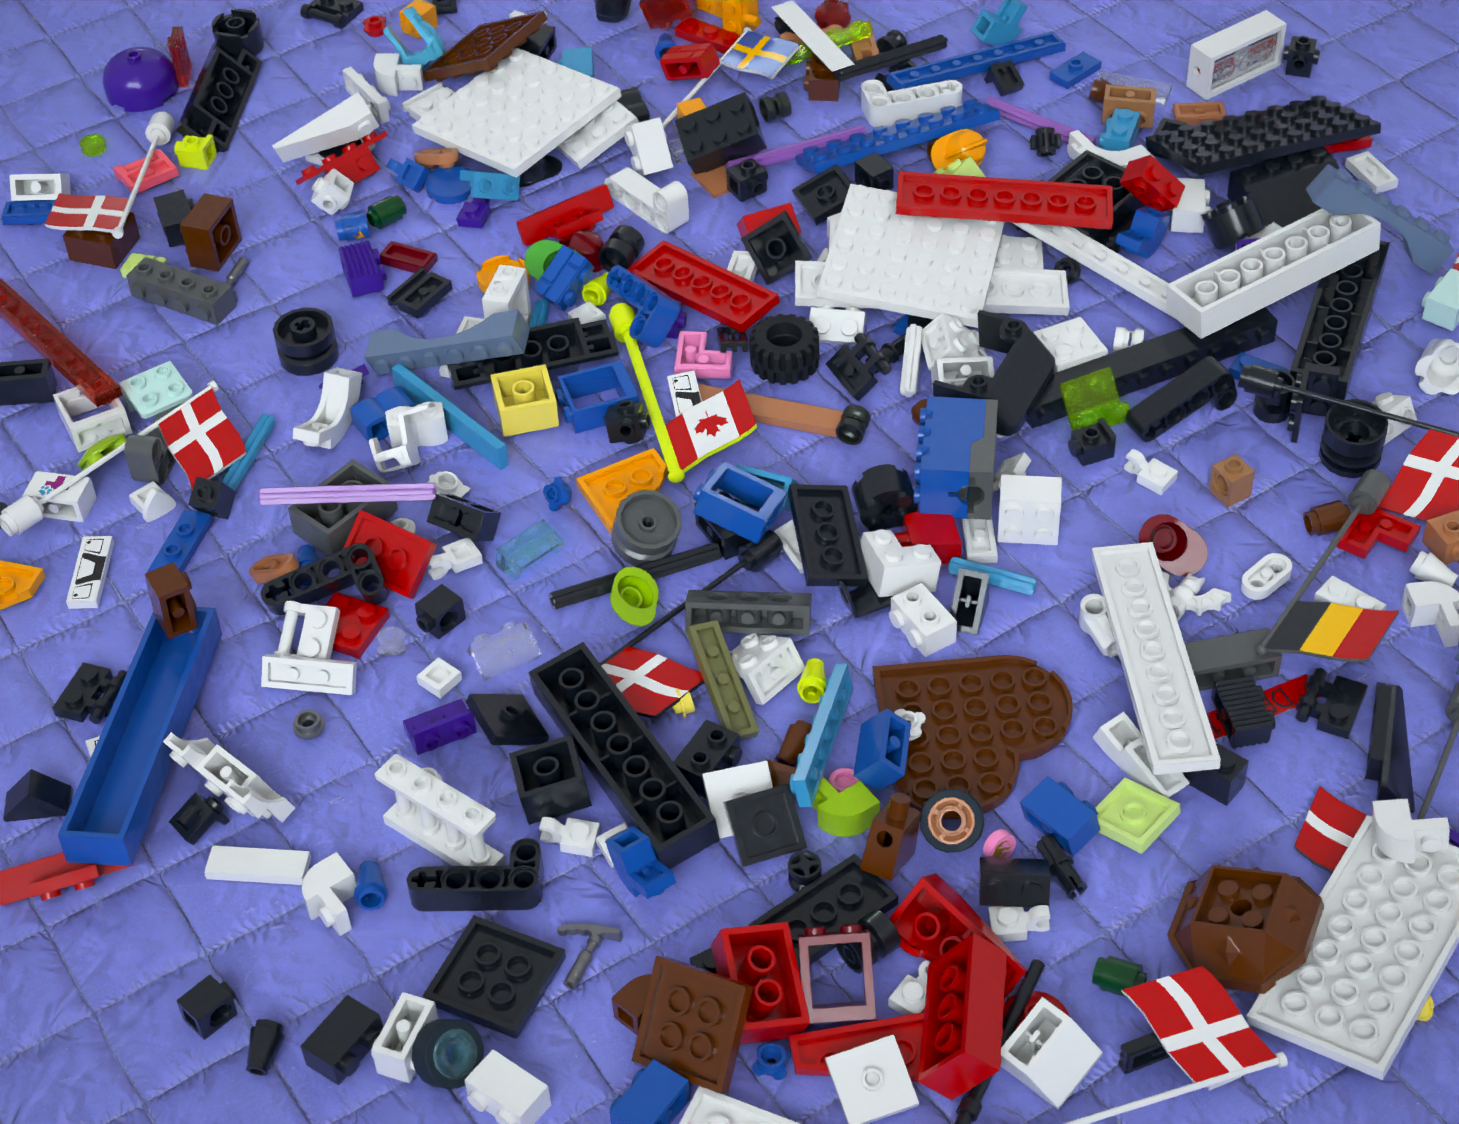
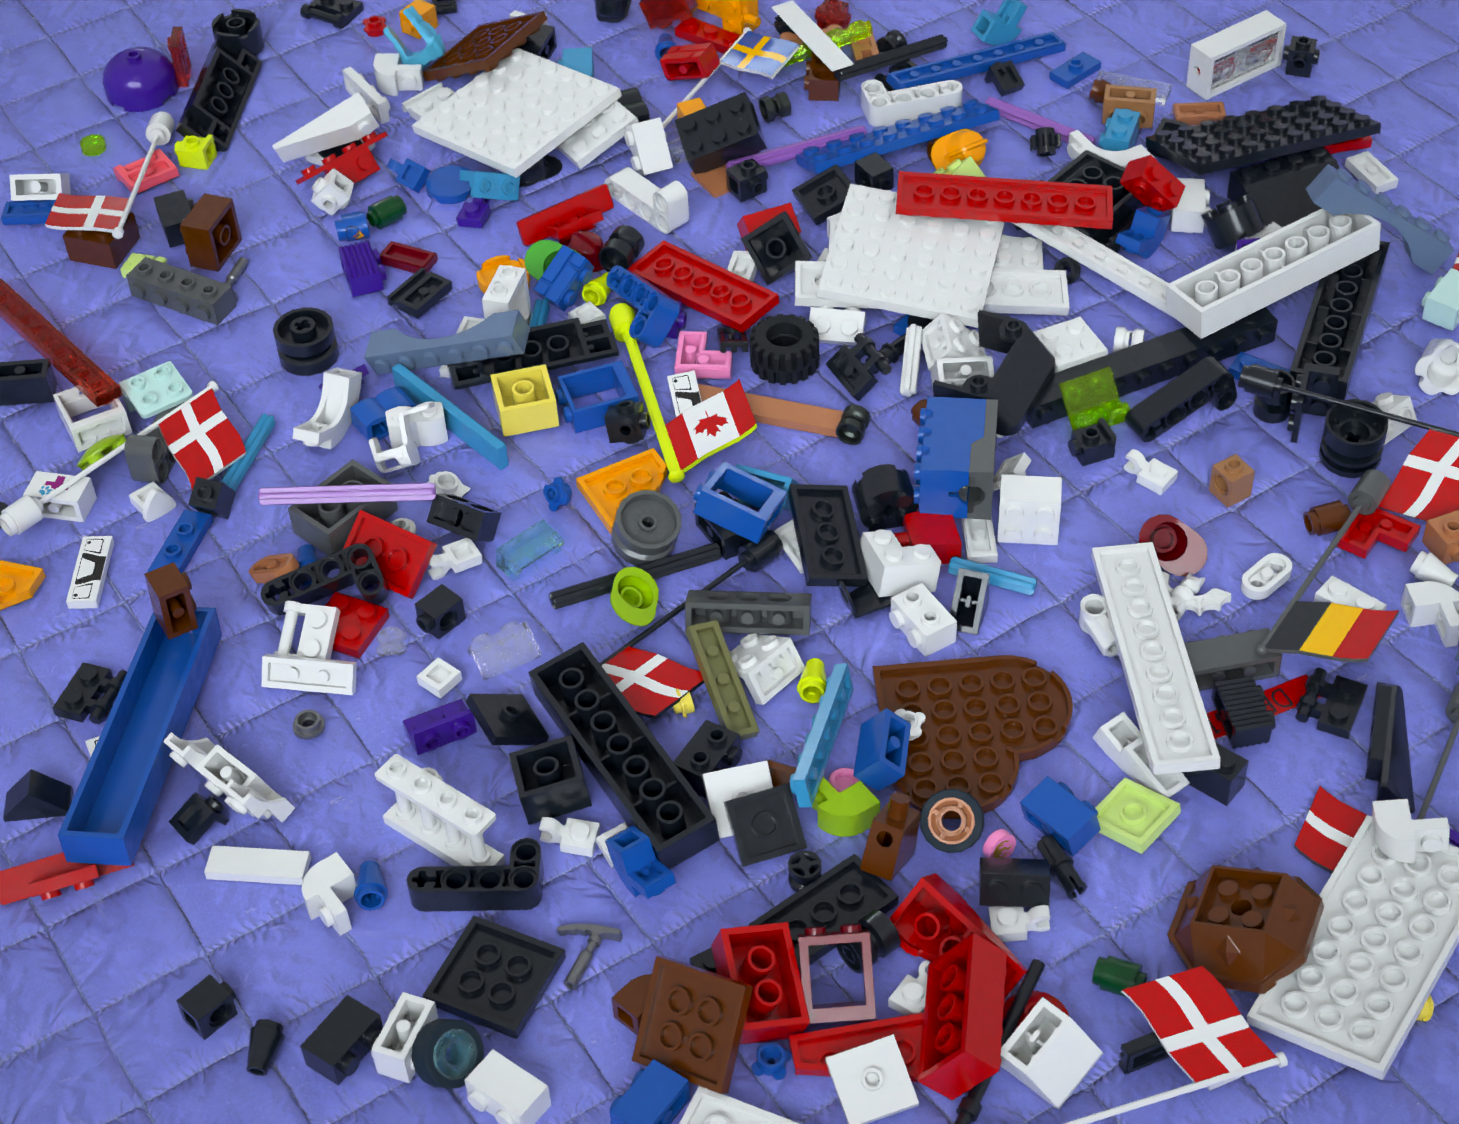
nougat plate [414,148,459,168] -> none
reddish brown cone [775,720,812,766] -> none

